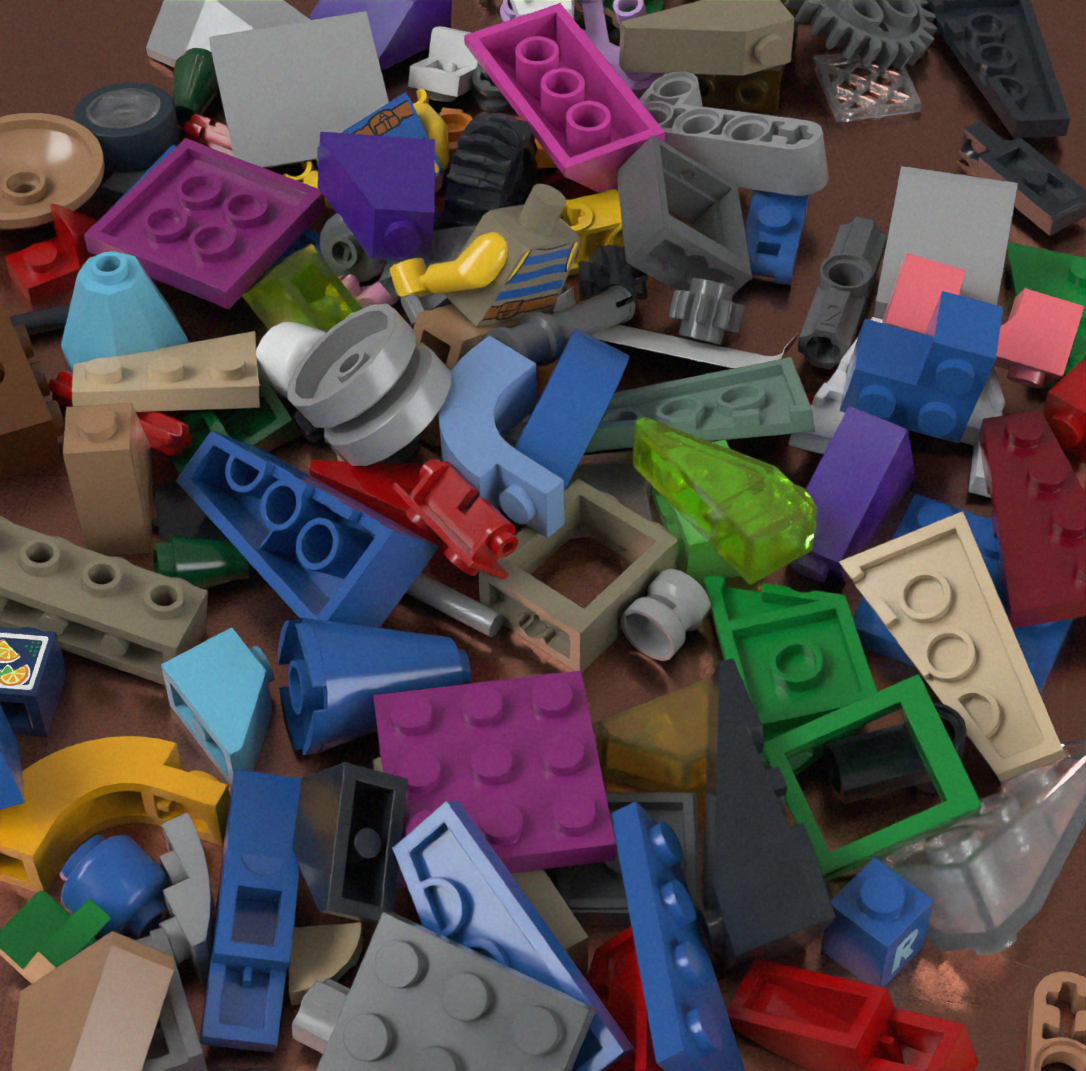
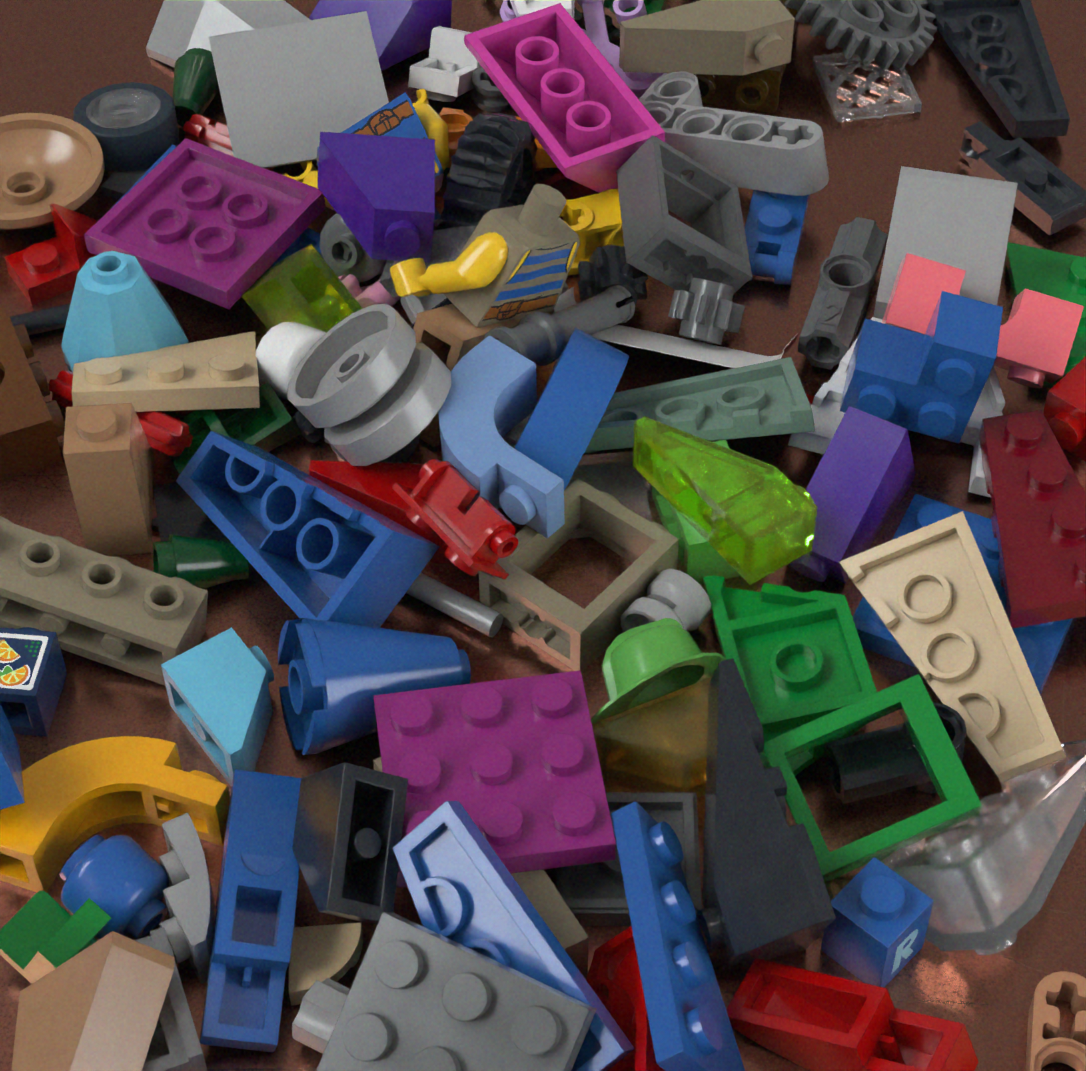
none -> bright green piece [591,618,726,739]

